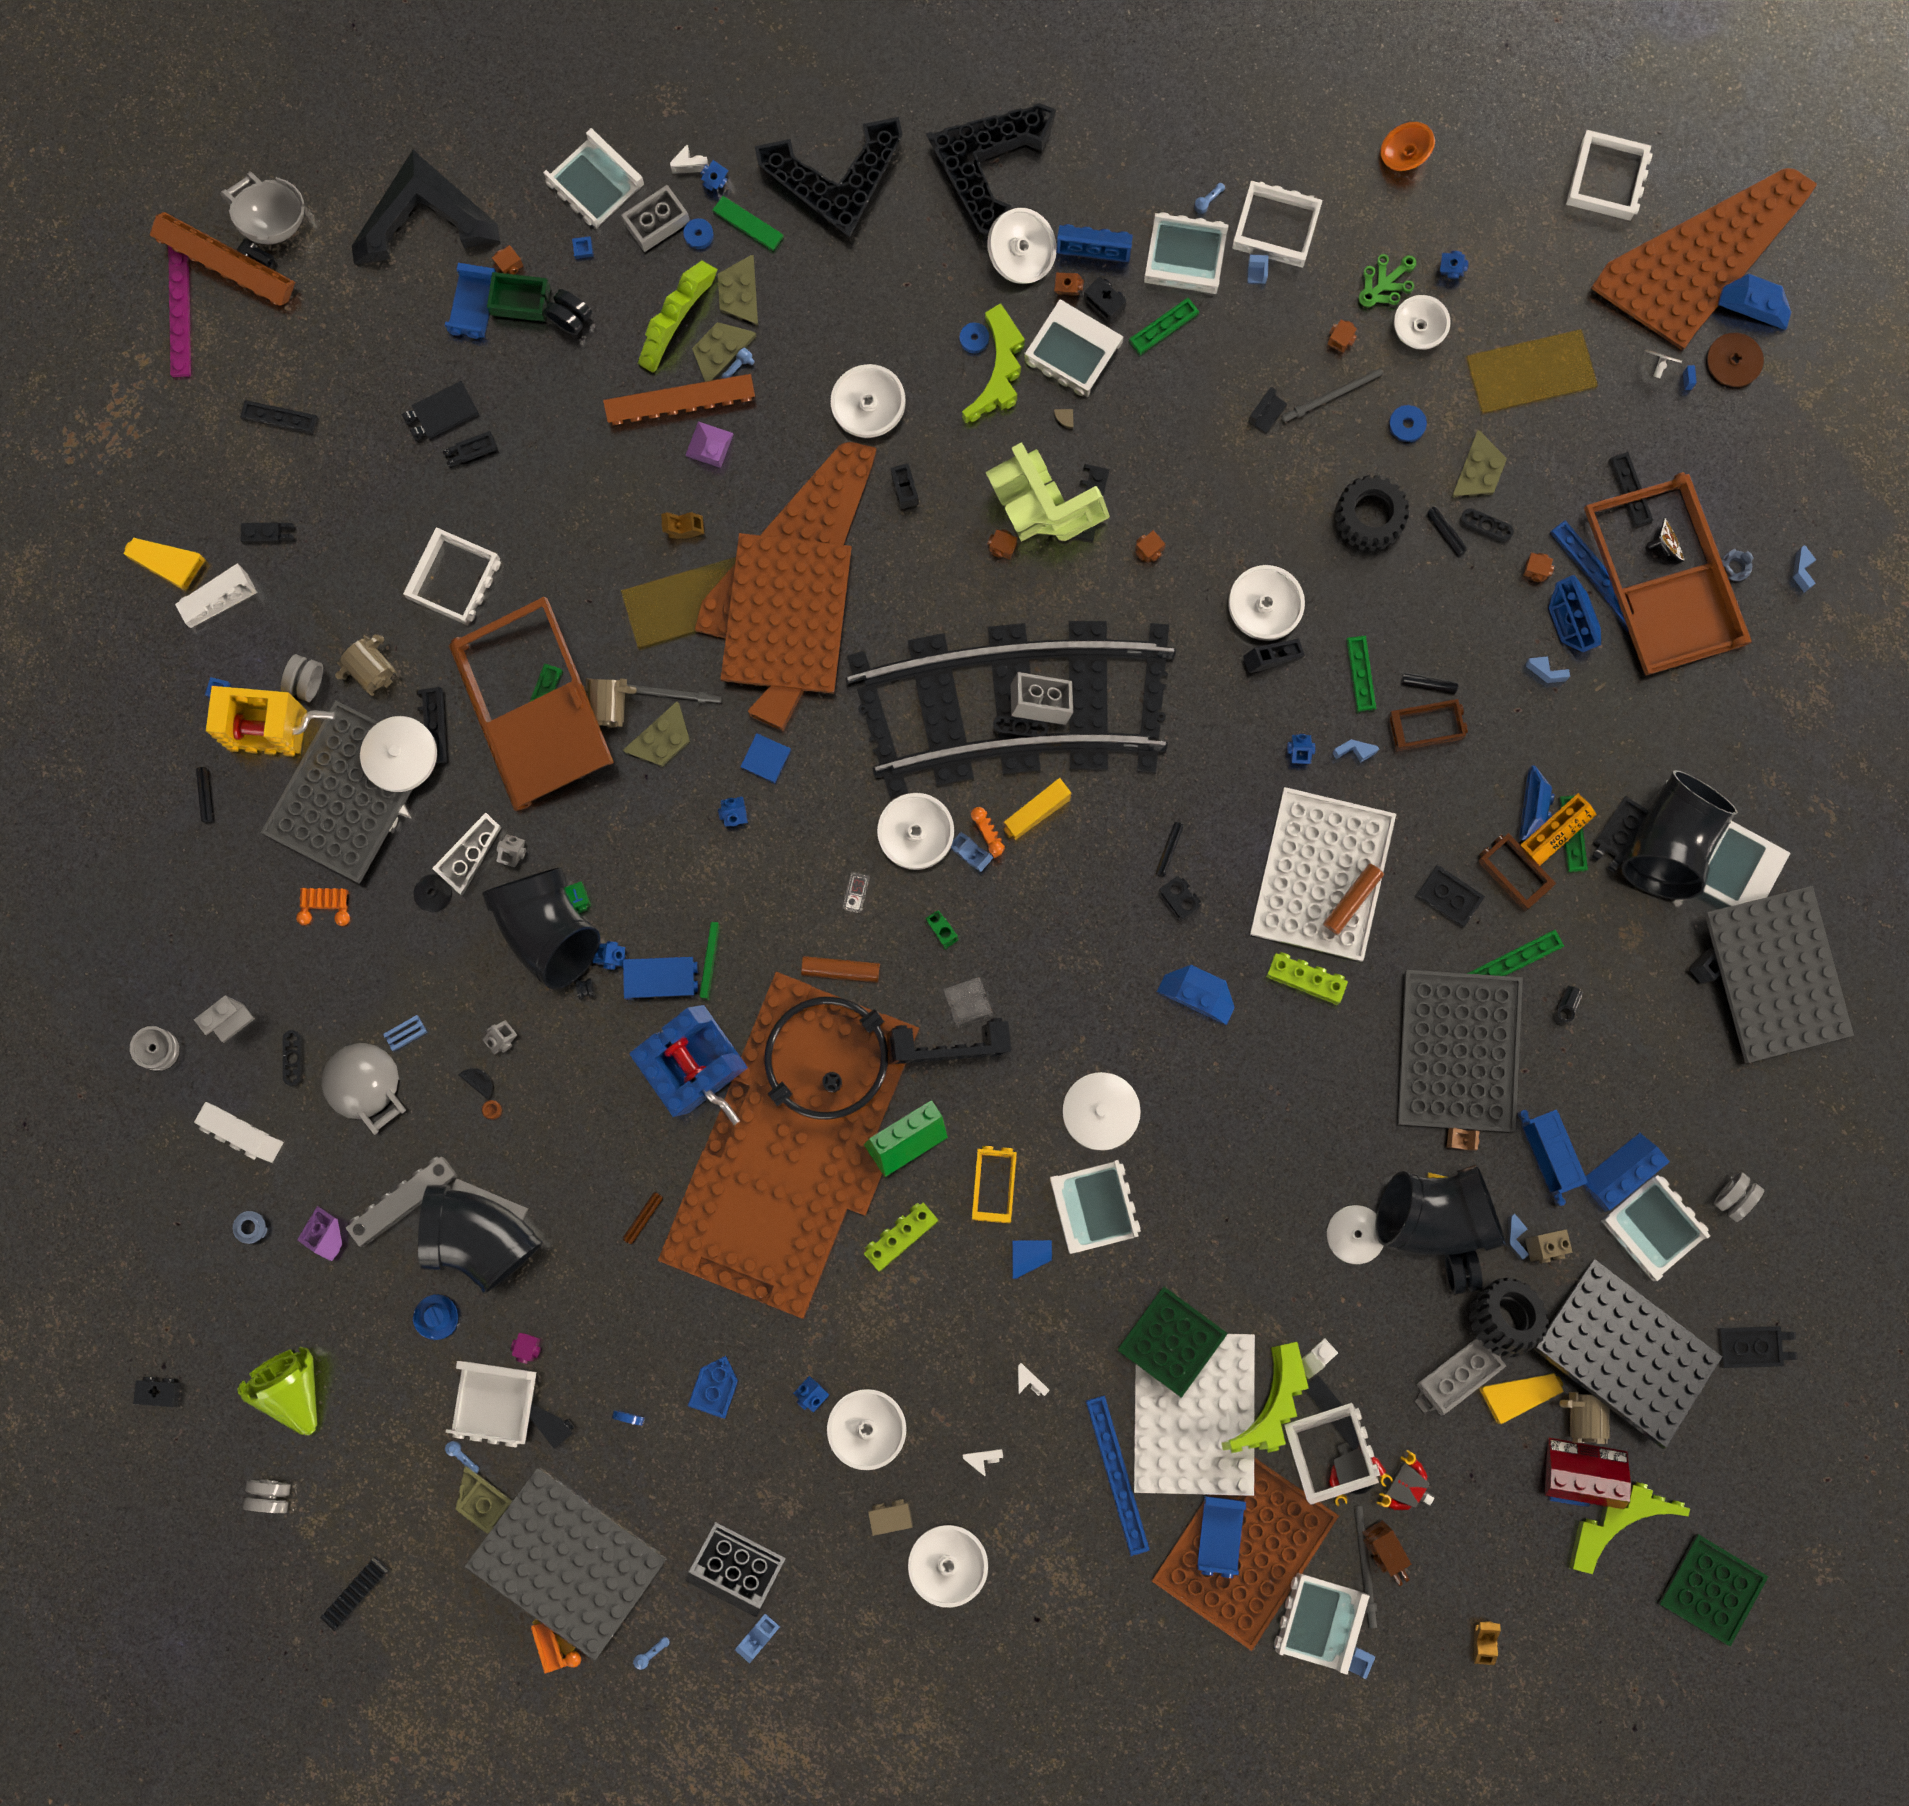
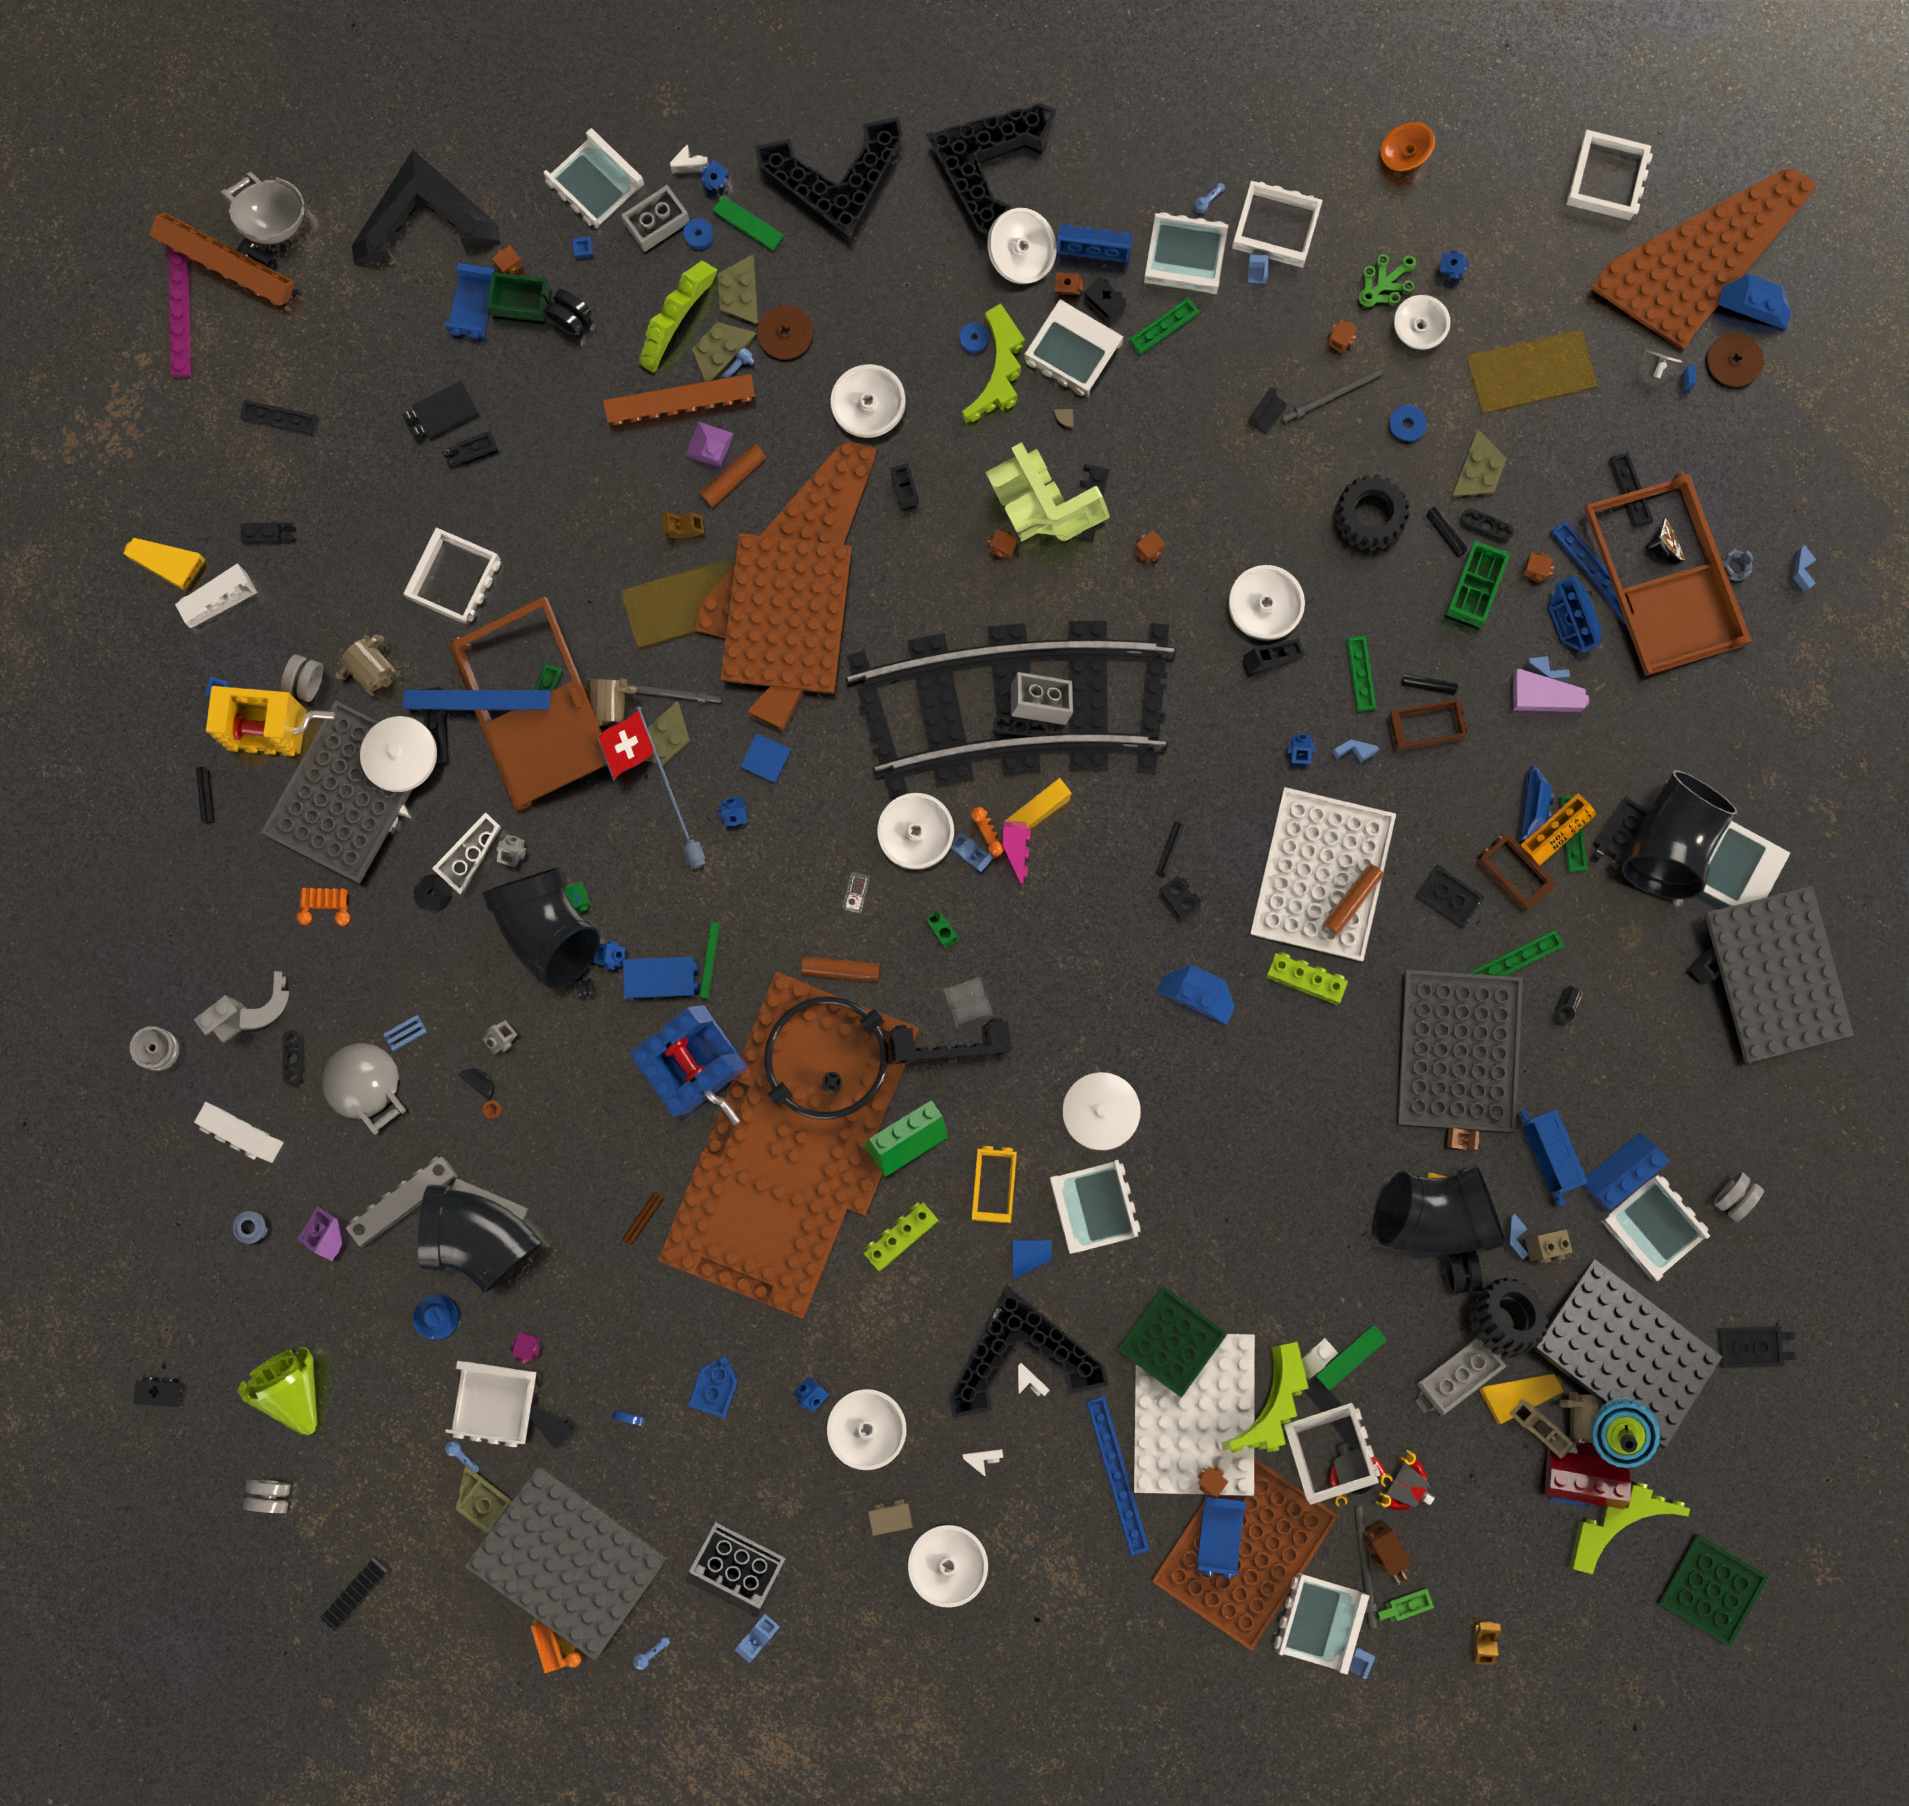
white dish [1327,1205,1383,1264] -> none
none -> light grey arch [239,971,289,1030]
none -> blue tile [403,690,551,710]
none -> flag [597,707,706,869]
none -> dark orange brick [699,443,766,508]
none -> reddish brown piece [757,305,813,360]
none -> black wedge [949,1284,1109,1418]
none -> dark pink slope [1002,821,1030,883]
none -> dark orange brick [1197,1466,1229,1498]
none -> green tile [1315,1325,1387,1391]
none -> bright green hinge [1377,1588,1434,1622]
none -> green brick [1446,541,1510,628]
none -> dark tan arch [1509,1399,1575,1459]
none -> lavender slope [1513,669,1589,712]
none -> dark azure wheel [1591,1398,1660,1468]

